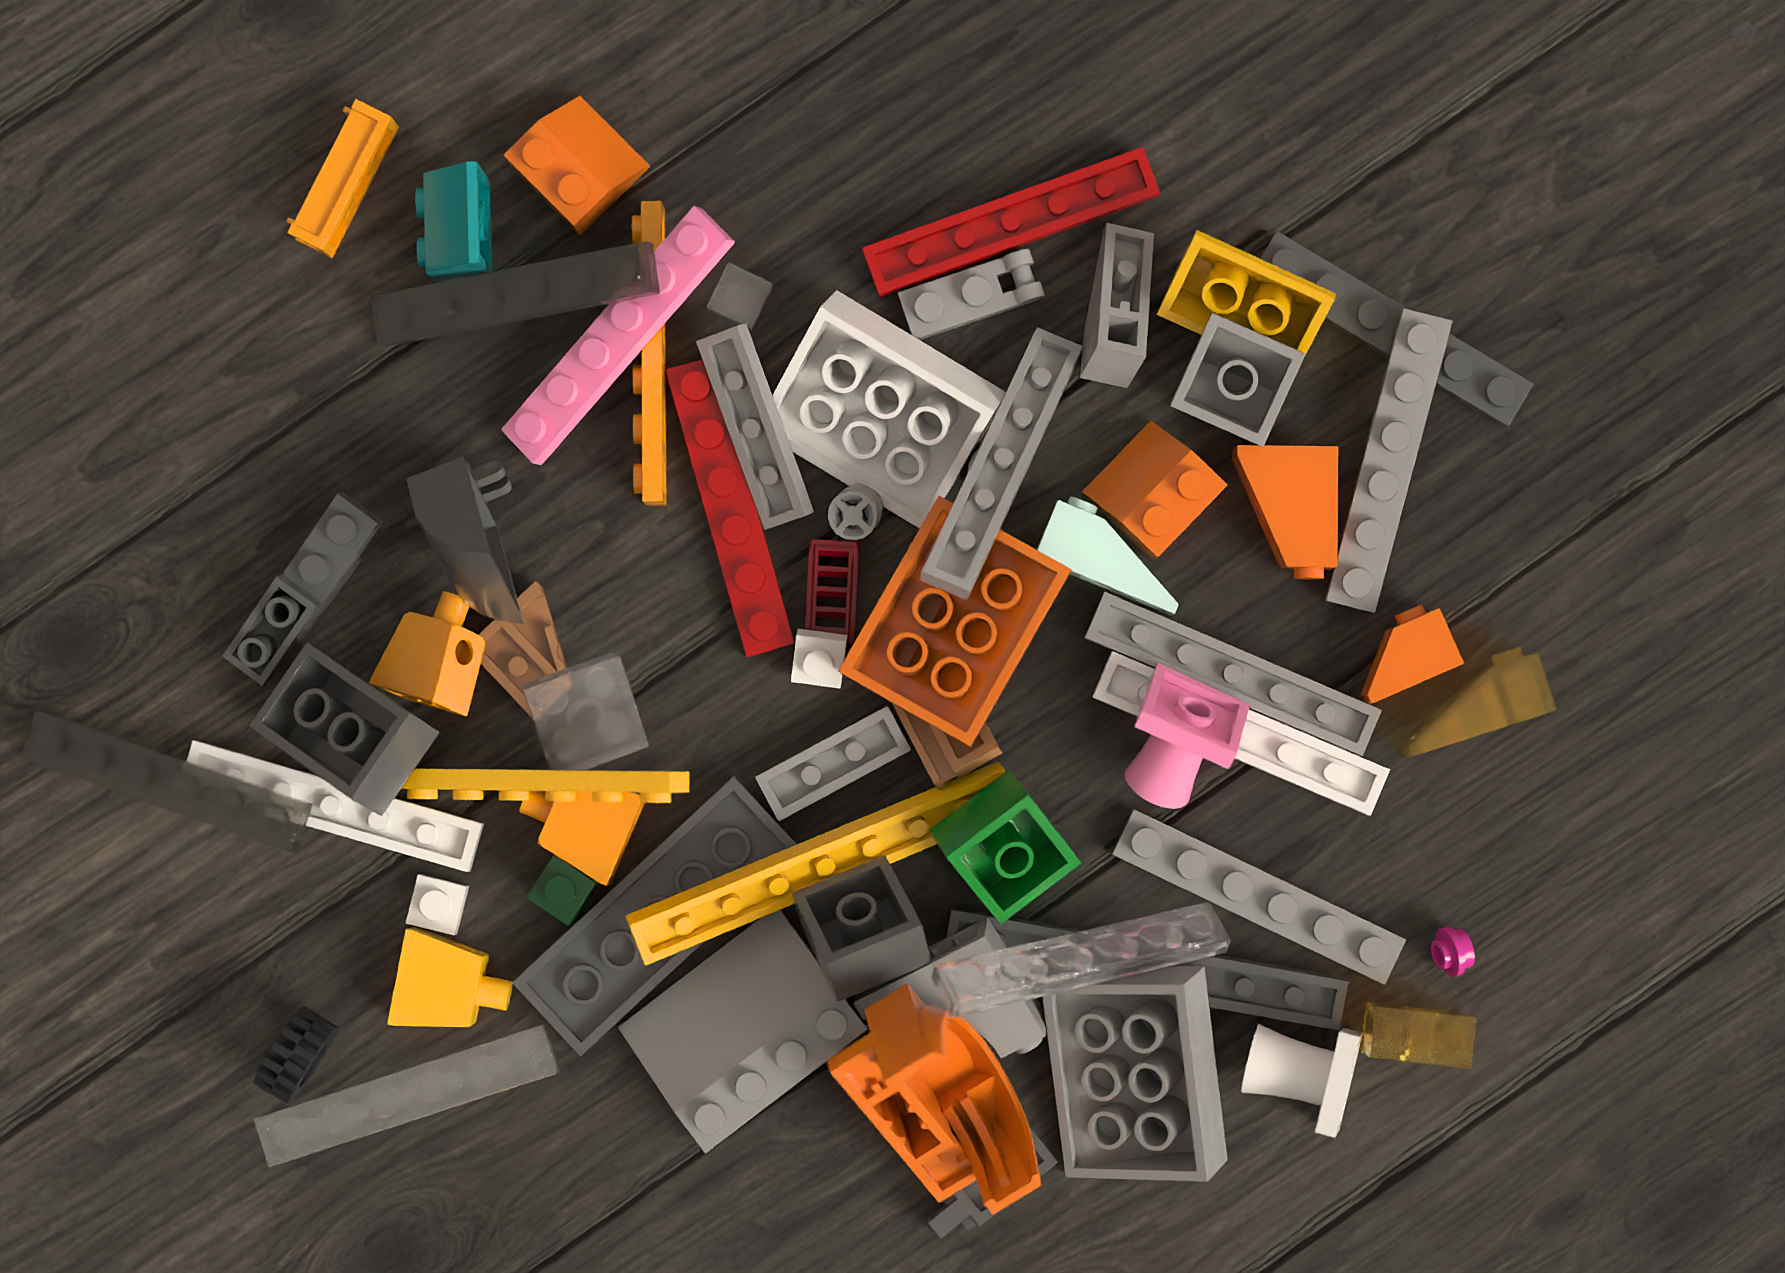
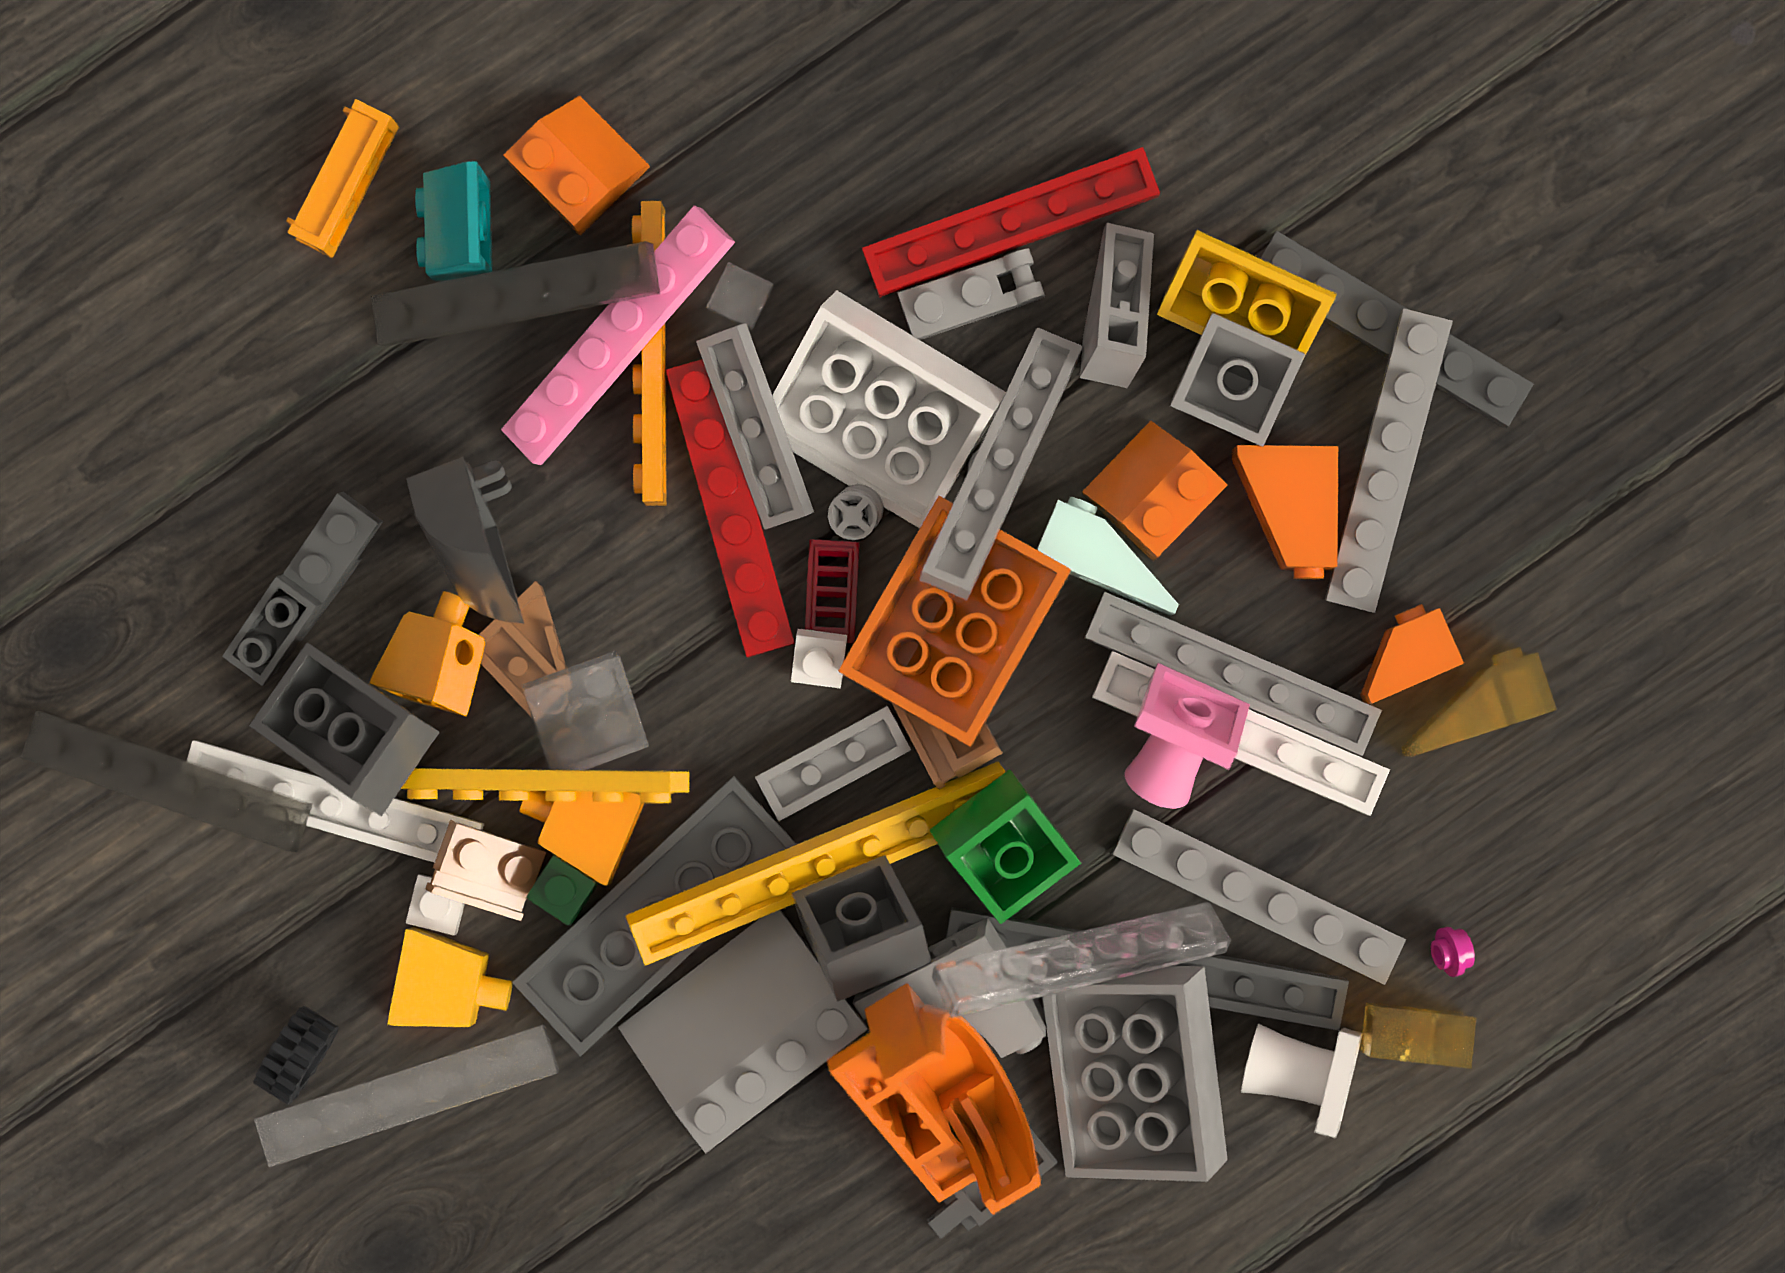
none -> plate [425,820,546,921]

